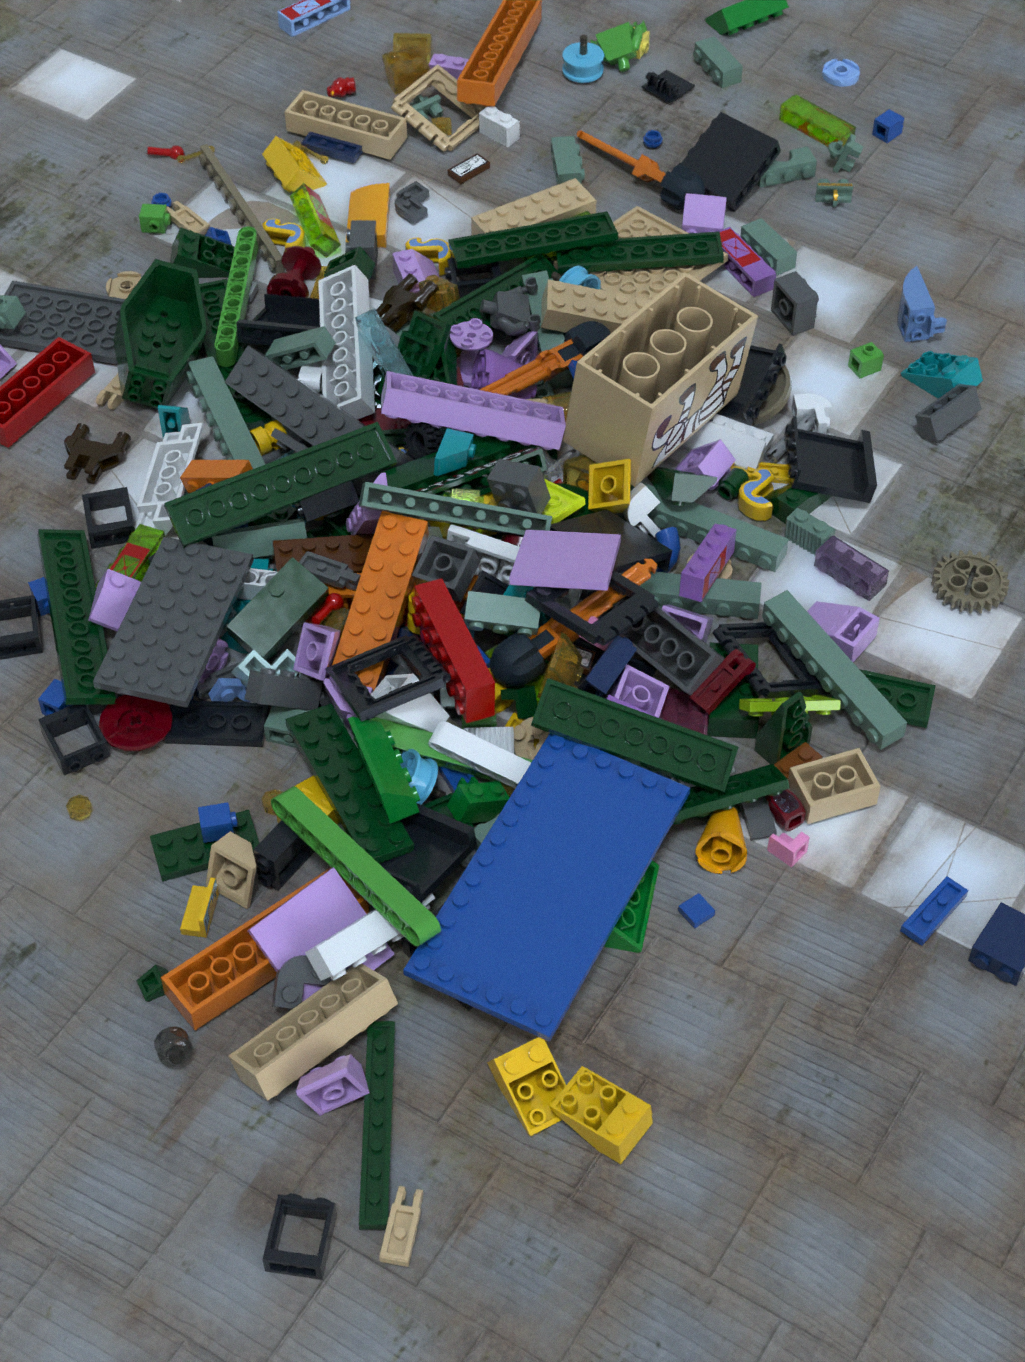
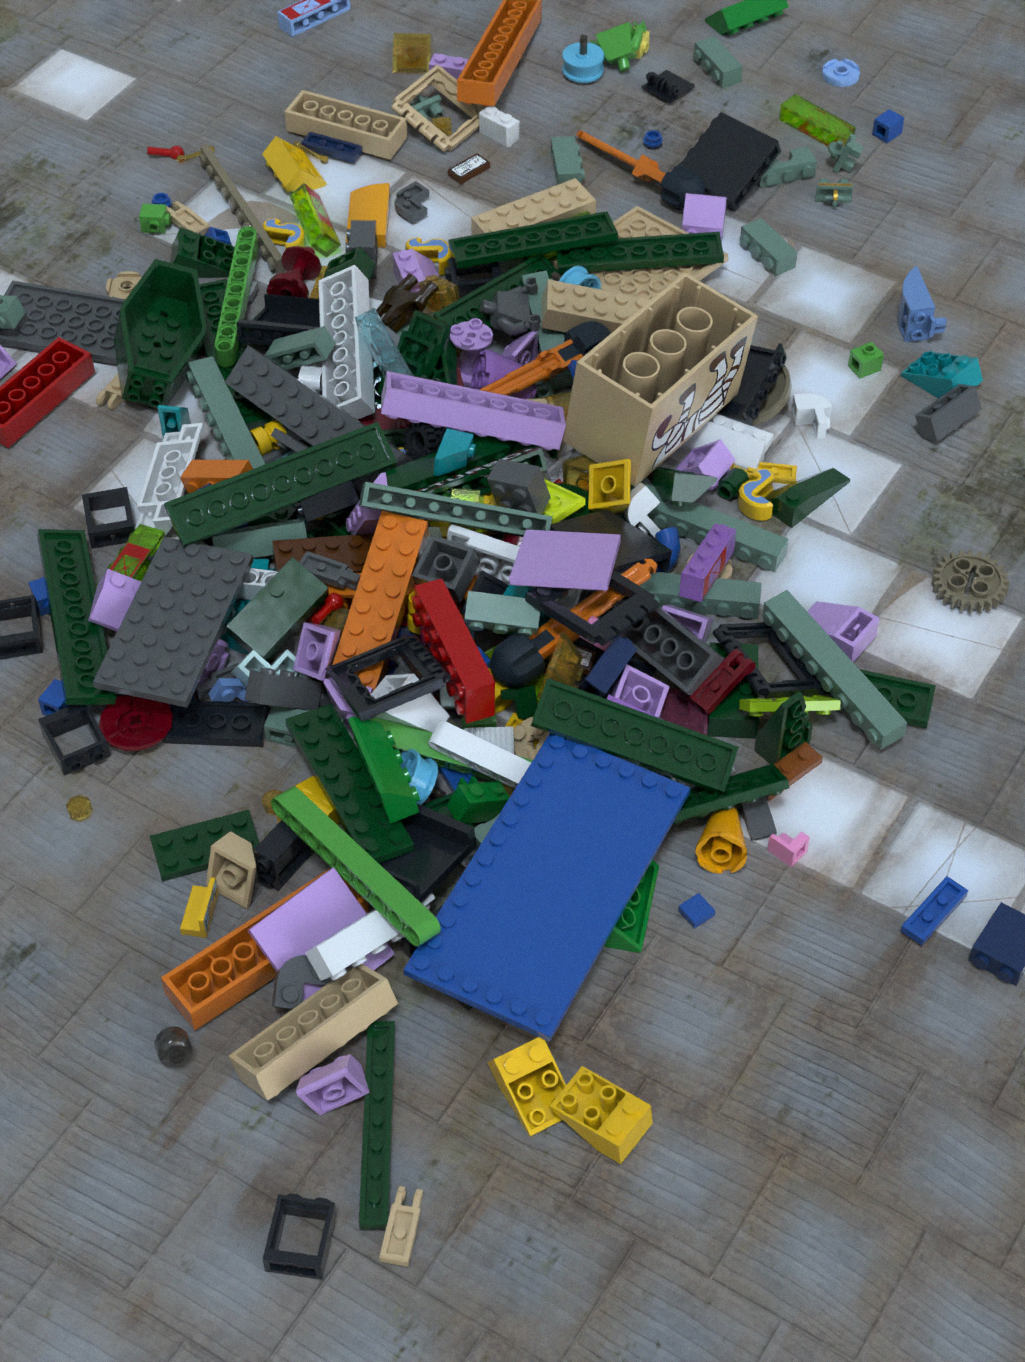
dark brown connector [64,423,131,484] -> none
dark green slope [136,964,168,1002] -> none
blue brick [198,802,238,843] -> none
red animal [327,77,356,97] -> none
clear yellow slope [382,46,431,95] -> none
medium lavender brick [720,227,776,297] -> none
light grey pin [764,415,815,463] -> none
dark red rock [768,789,806,831] -> none
dark grey brick [771,271,819,336] -> none
black panel [784,416,877,503] -> none
sand green brick [784,508,836,558] -> none
tan brick [788,748,881,824] -> none
clear purple brick [814,535,889,601] -> none

